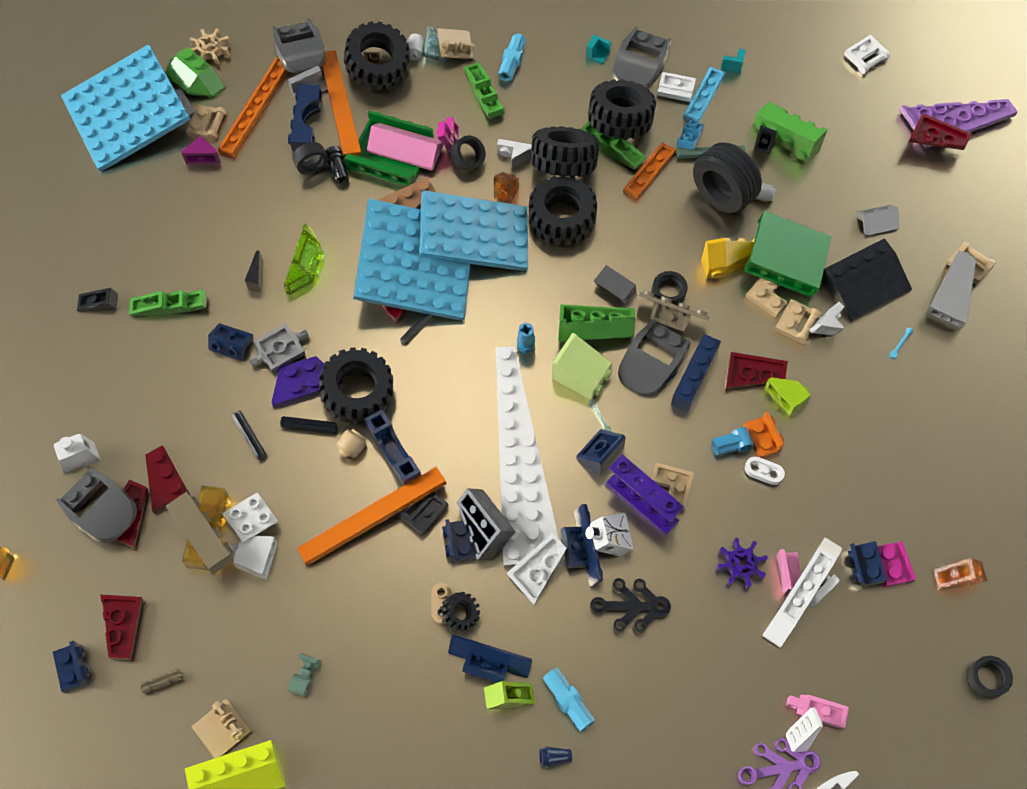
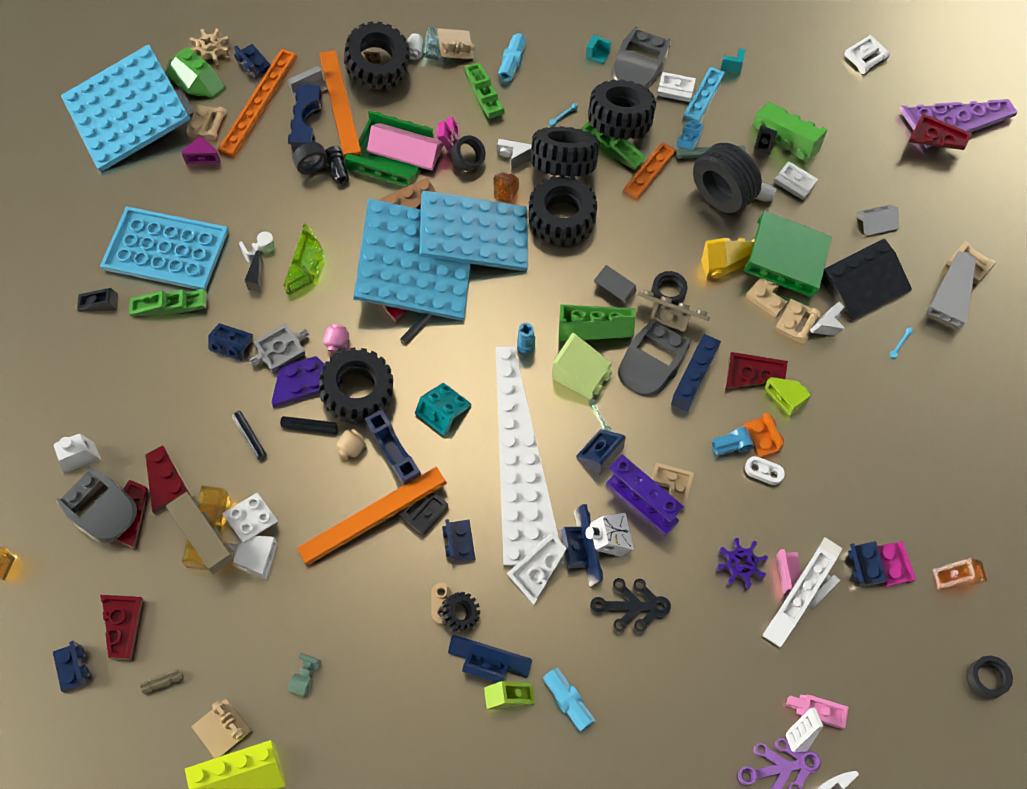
dark grey slope [272,18,326,73] -> none
black wedge [457,488,516,560] -> none
dark blue cone [539,746,572,769] -> none
none -> medium azure plate [100,206,229,290]
none -> dark blue bracket [234,44,271,78]
none -> white leg [239,231,275,263]
none -> bright pink head [323,324,349,353]
none -> teal bracket [414,383,472,435]
none -> medium azure hinge [549,103,578,126]
none -> white plate [774,161,818,200]

